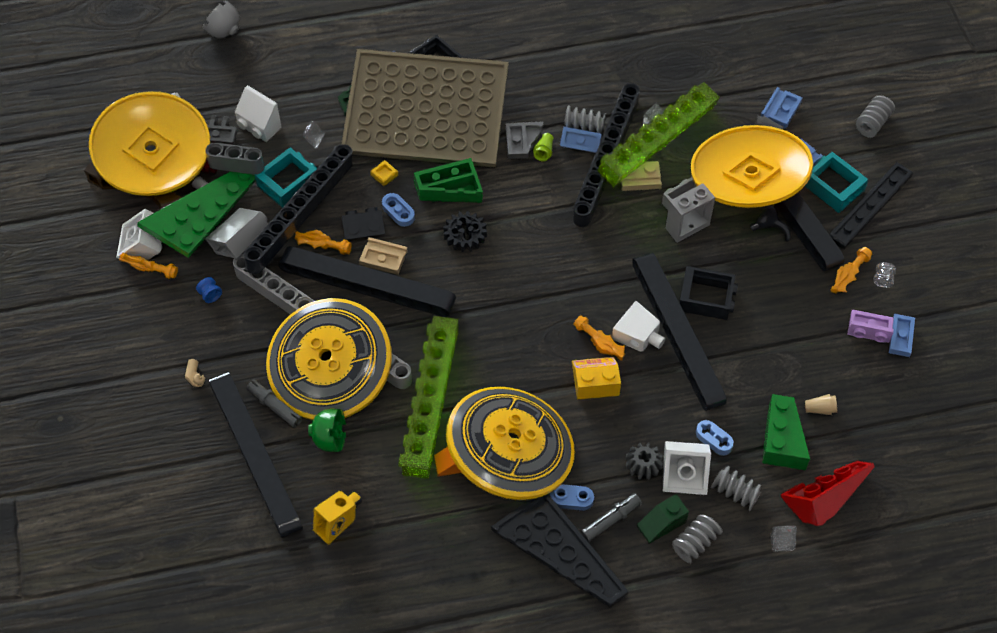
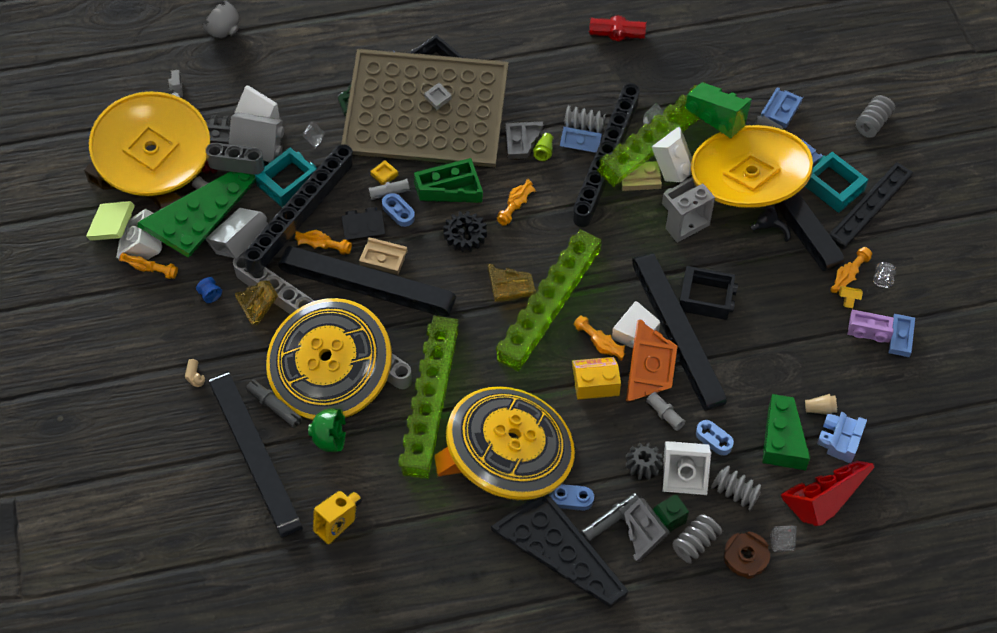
none -> yellowish green tile [86,201,135,241]
none -> light grey plate [168,70,183,97]
none -> light grey brick [229,112,284,162]
none -> clear yellow wing [235,281,278,324]
none -> light grey pin [369,179,410,200]
none -> light grey plate [424,83,452,110]
none -> clear yellow wing [488,264,535,302]
none -> clear neon green brick [496,229,601,372]
none -> light orange piece [497,179,536,226]
none -> red piece [589,16,646,41]
none -> flat silver wing [624,498,670,561]
none -> orange wing [626,320,677,401]
none -> light grey pin [646,392,685,431]
none -> white slope [652,127,692,182]
none -> green wedge [685,82,752,138]
none -> reddish brown plate [724,532,770,579]
none -> light blue hips [817,412,867,463]
none -> yellow tile [839,286,863,308]

